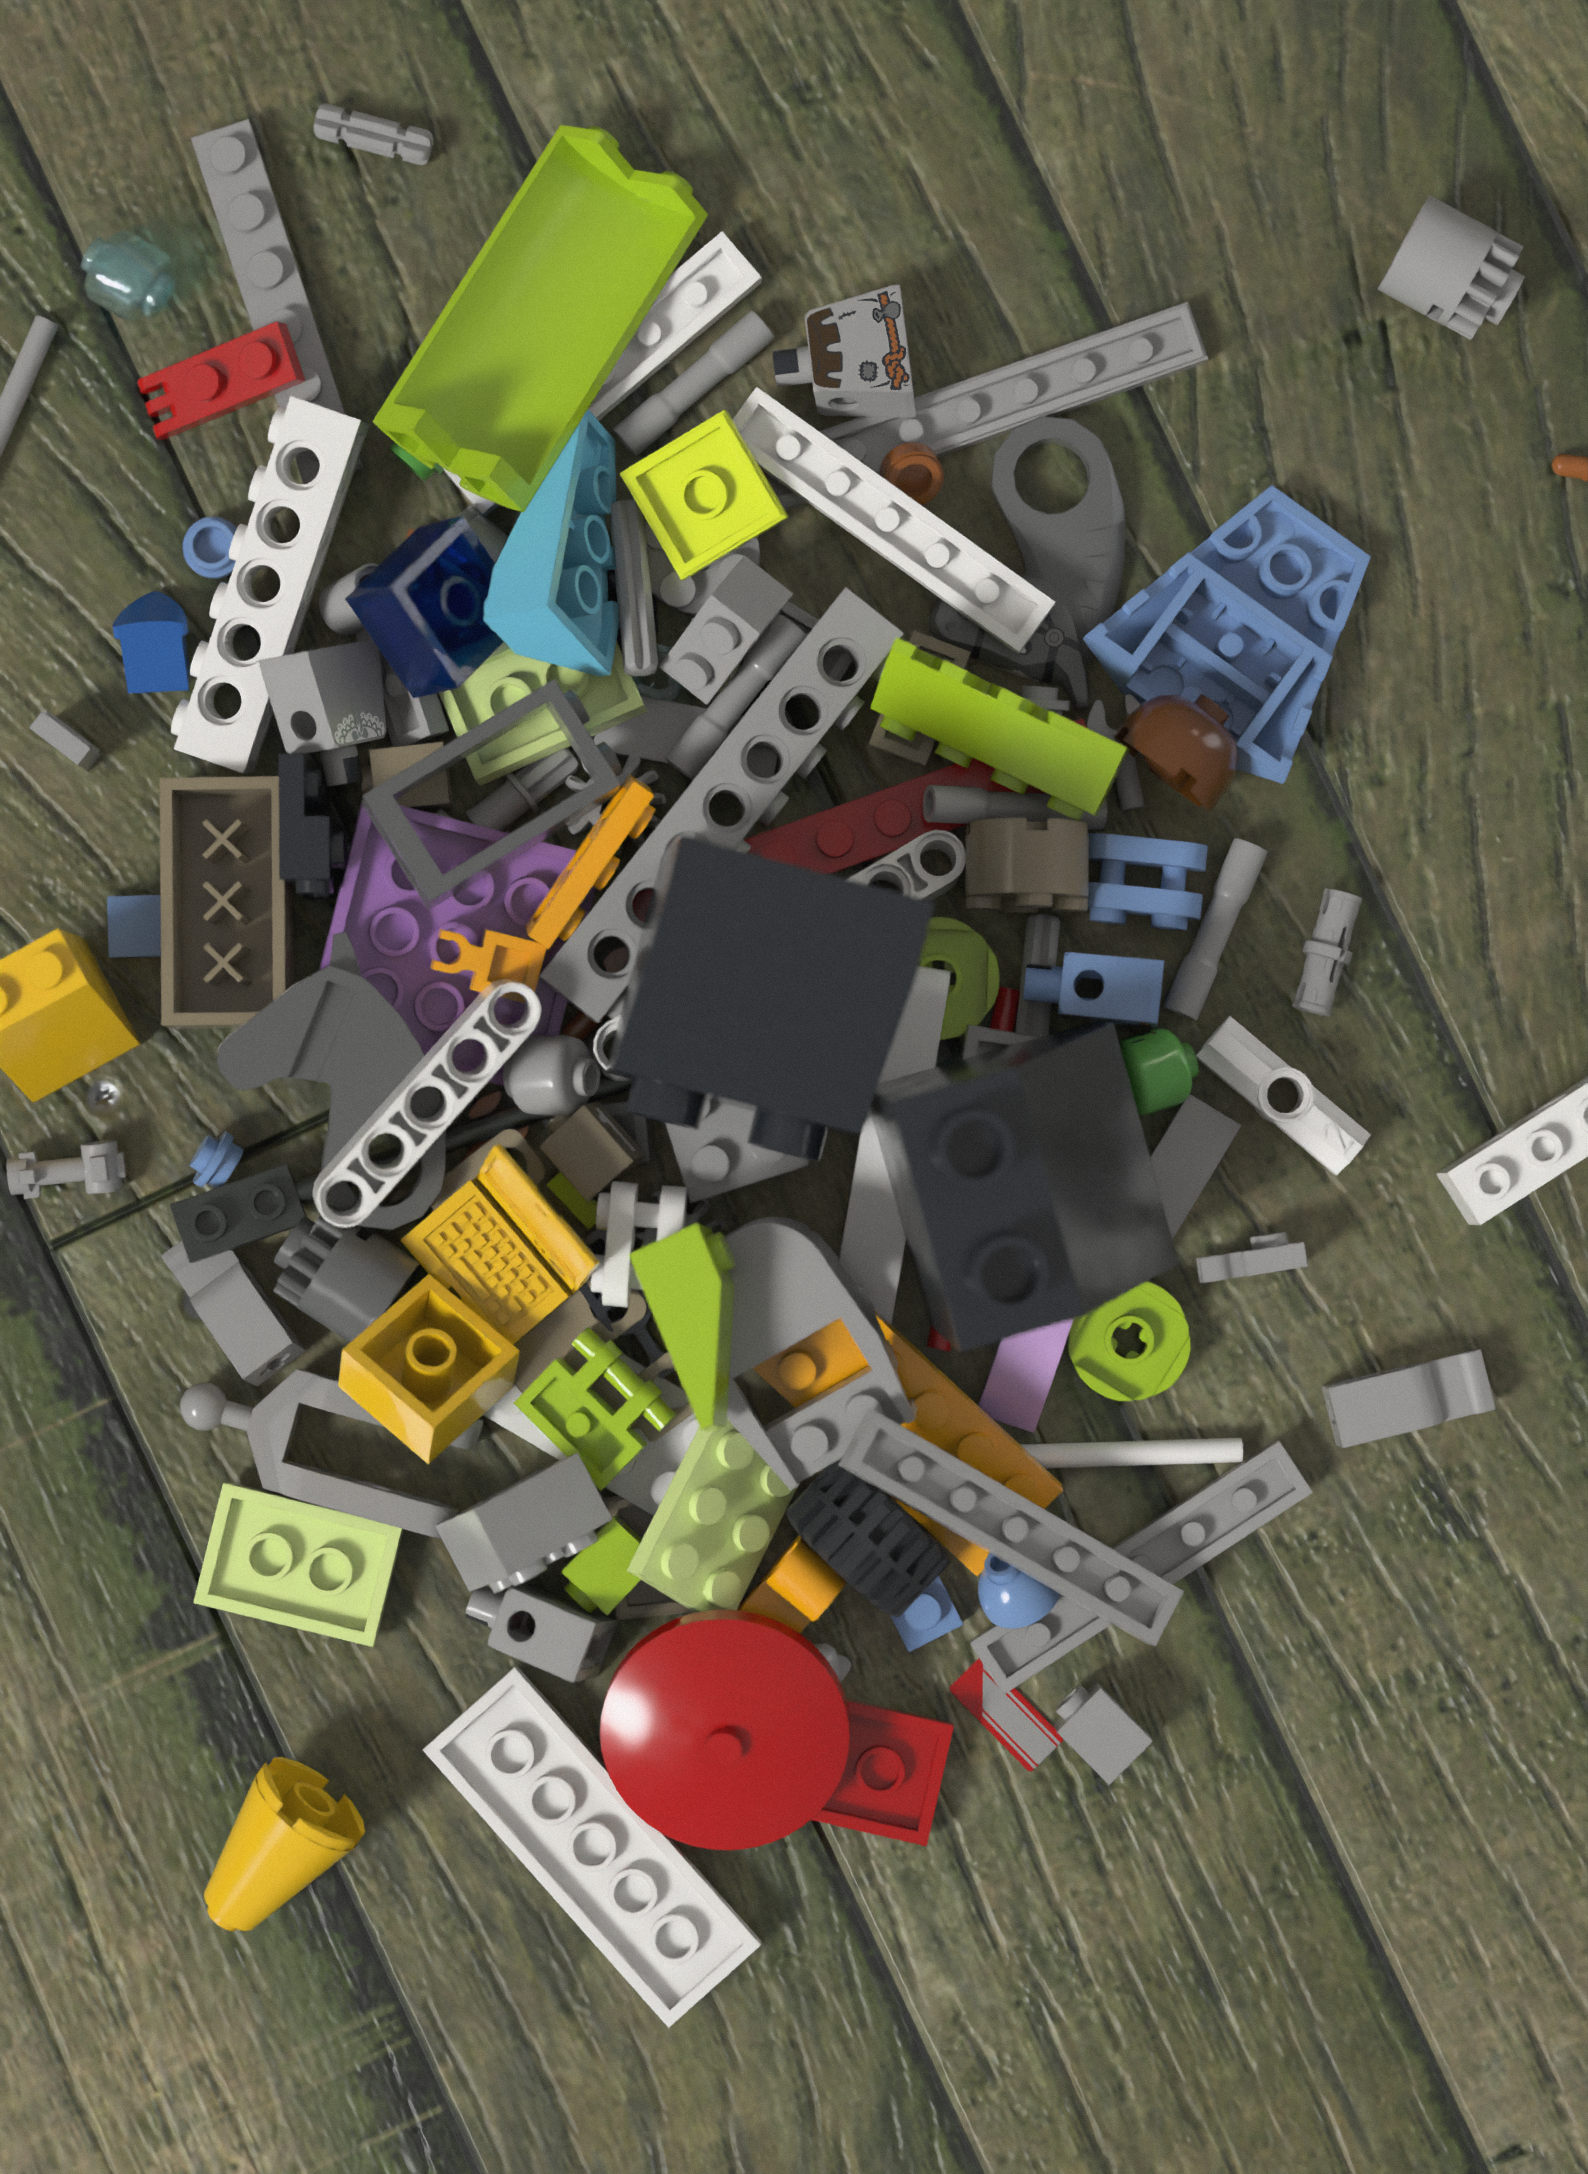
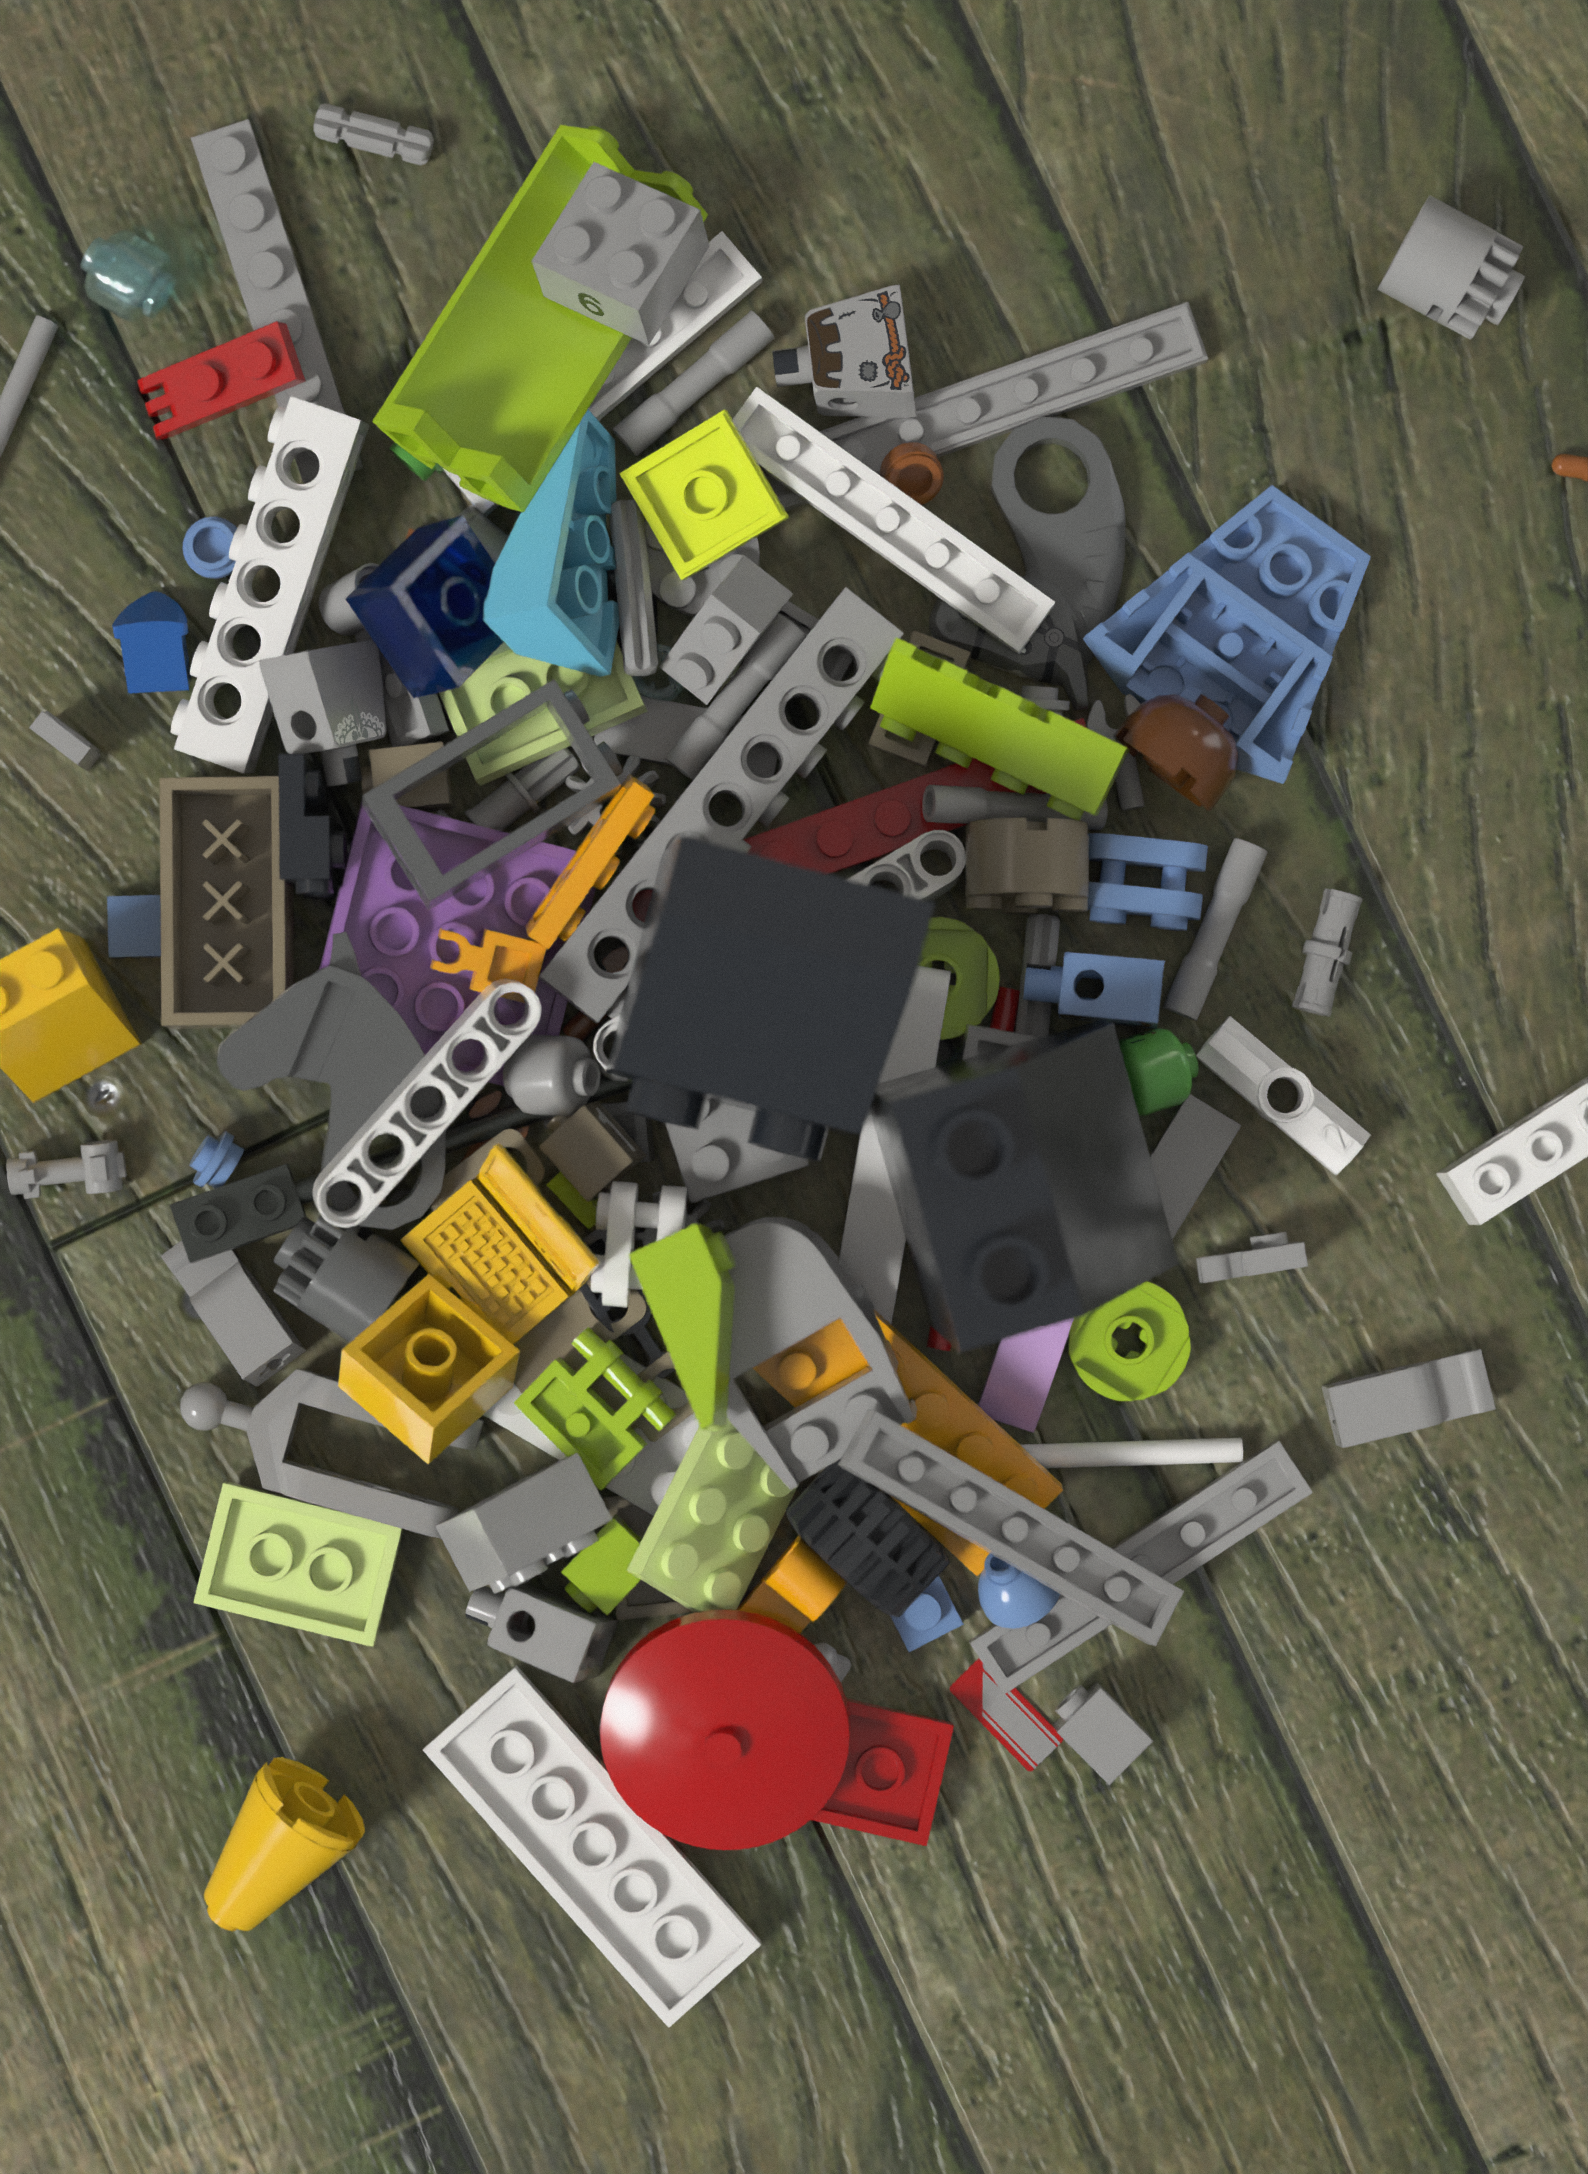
none -> light grey brick [532,162,709,345]

